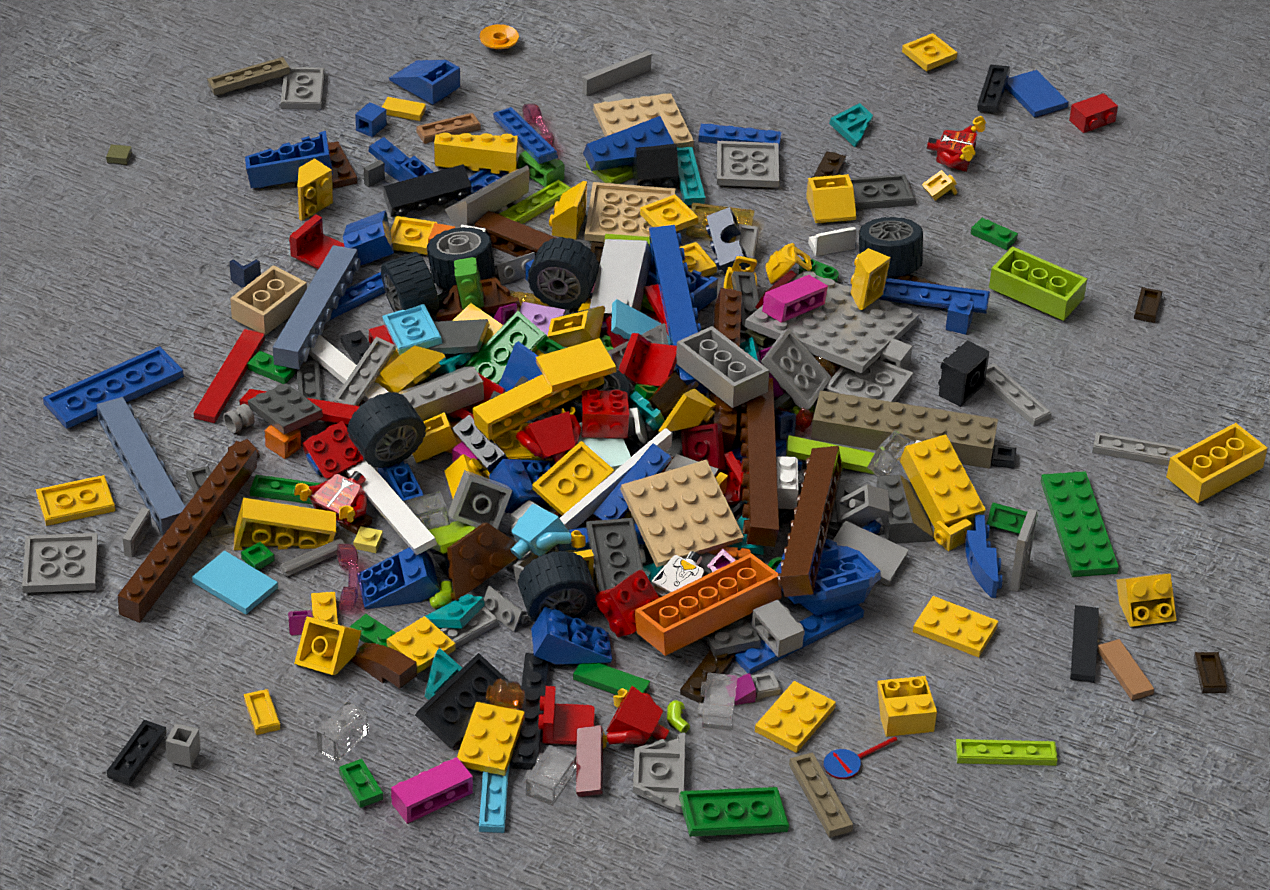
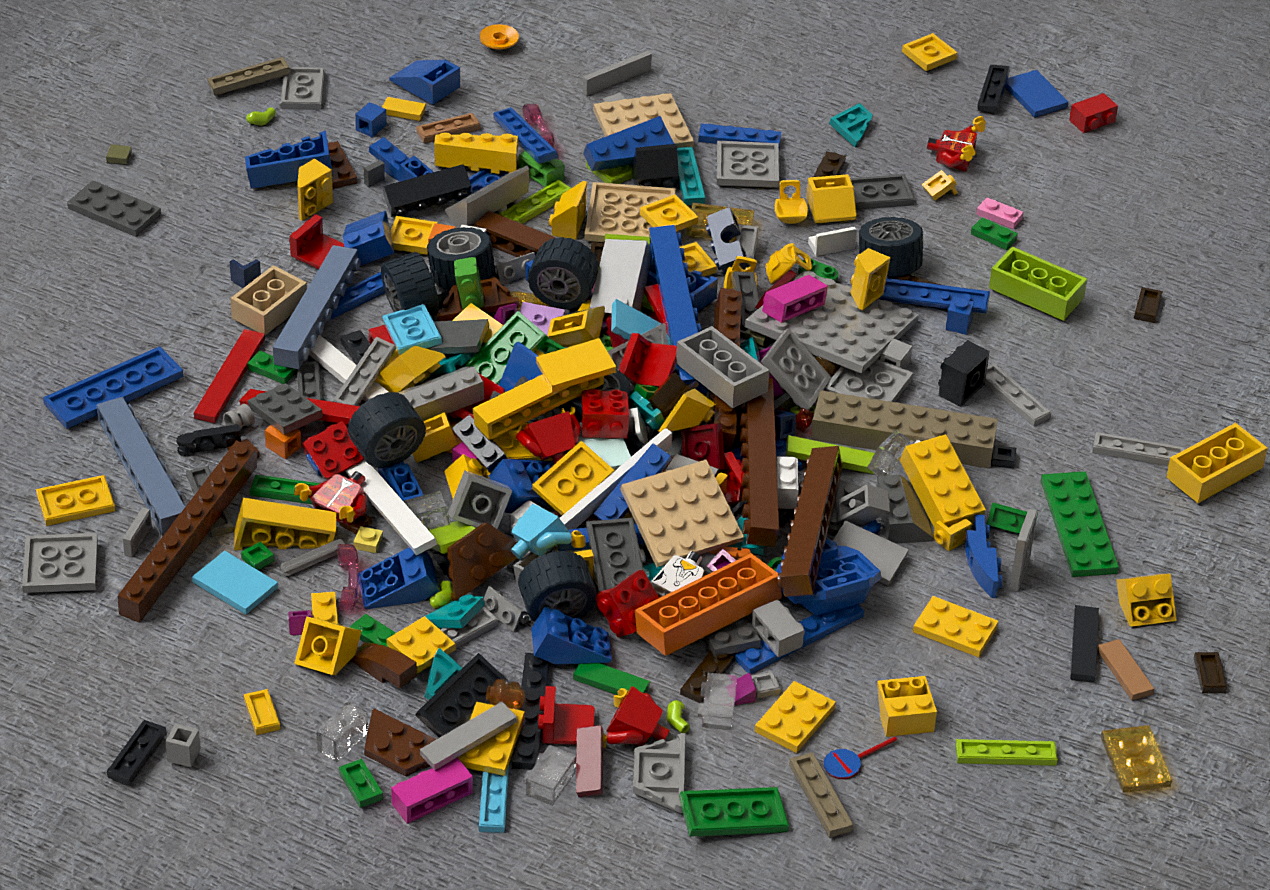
none -> dark grey plate [67,180,161,237]
none -> black hinge [176,424,241,457]
none -> lime arm [246,107,276,126]
none -> reddish brown wing [364,708,437,776]
none -> light grey tile [420,702,517,770]
none -> yellow piece [775,180,808,224]
none -> bright pink plate [976,198,1024,229]
none -> clear yellow plate [1101,725,1172,793]

